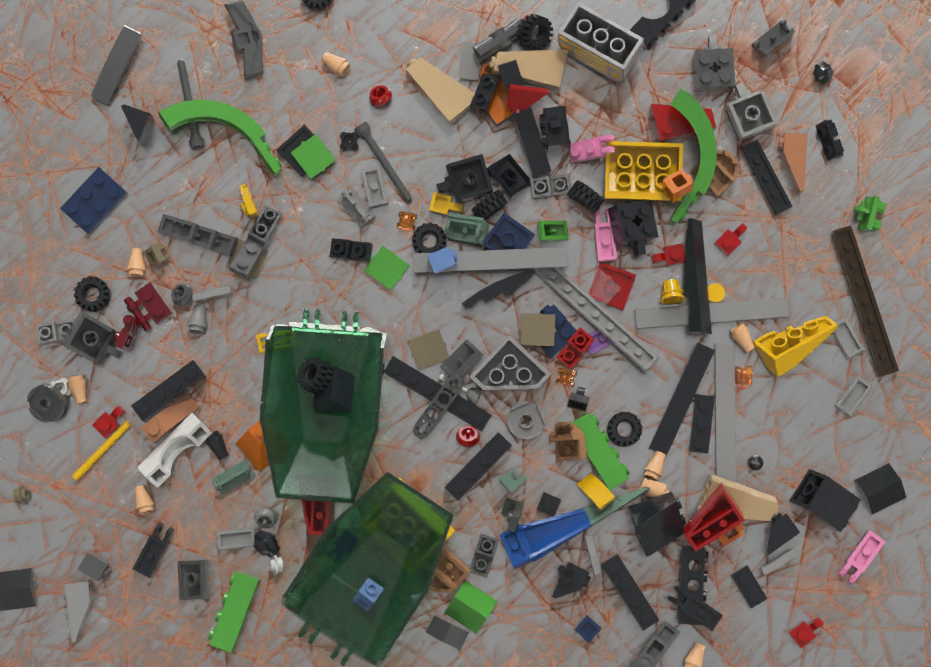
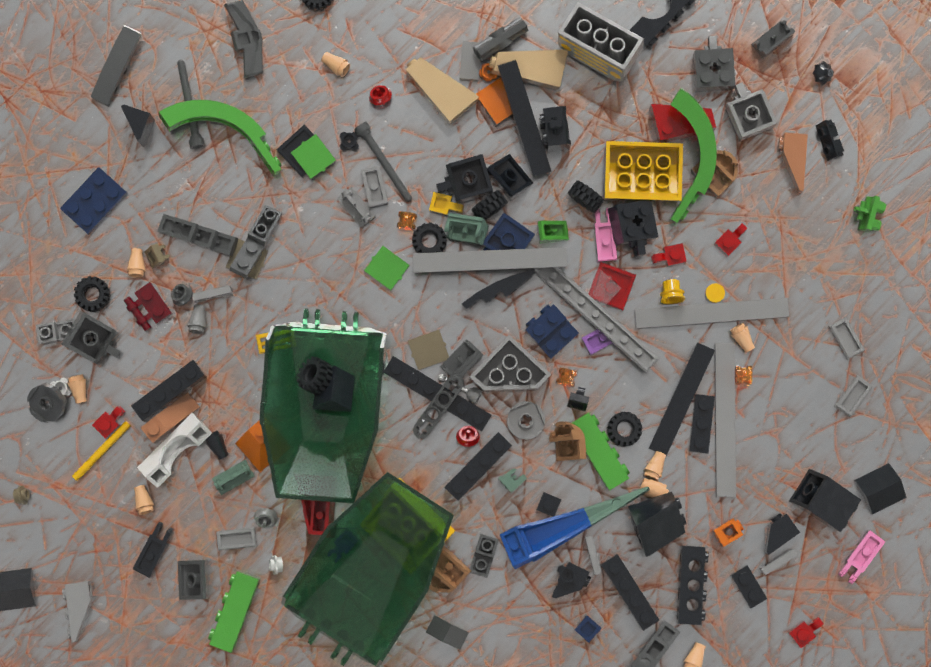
dark grey brick [78,552,110,581] -> none
dark red plate [114,315,138,352] -> none
yellow wing [239,183,259,220] -> none
black rock [254,530,280,558] -> none
black slope [329,238,373,262] -> none
medium blue bracket [352,578,383,611] -> none
medium blue brick [427,247,458,274] -> none
bright green slope [444,580,497,634] -> none
black hinge [470,73,500,114] -> none
dark grey bracket [501,498,524,532] -> none
red slope [505,84,549,113] -> none
black tyre [517,14,553,51] -> none
dark tan piece [519,313,557,346] -> none
light grey slope [530,174,571,198] -> none
red slope [557,327,595,370] -> none
bright pink hinge [570,135,615,163] -> none
yellow slope [577,472,615,511] -> none
orange brick [662,169,694,203] -> none
black hinge [668,585,723,631] -> none
red wedge [683,482,745,552] -> none
black slope [684,218,712,335] -> none
tan slope [697,474,779,521] -> none
black tile [740,140,793,216] -> none
black hinge [748,455,764,471] -> none
yellow wedge [753,316,838,377] -> none
dark brown plate [832,225,899,377] -> none

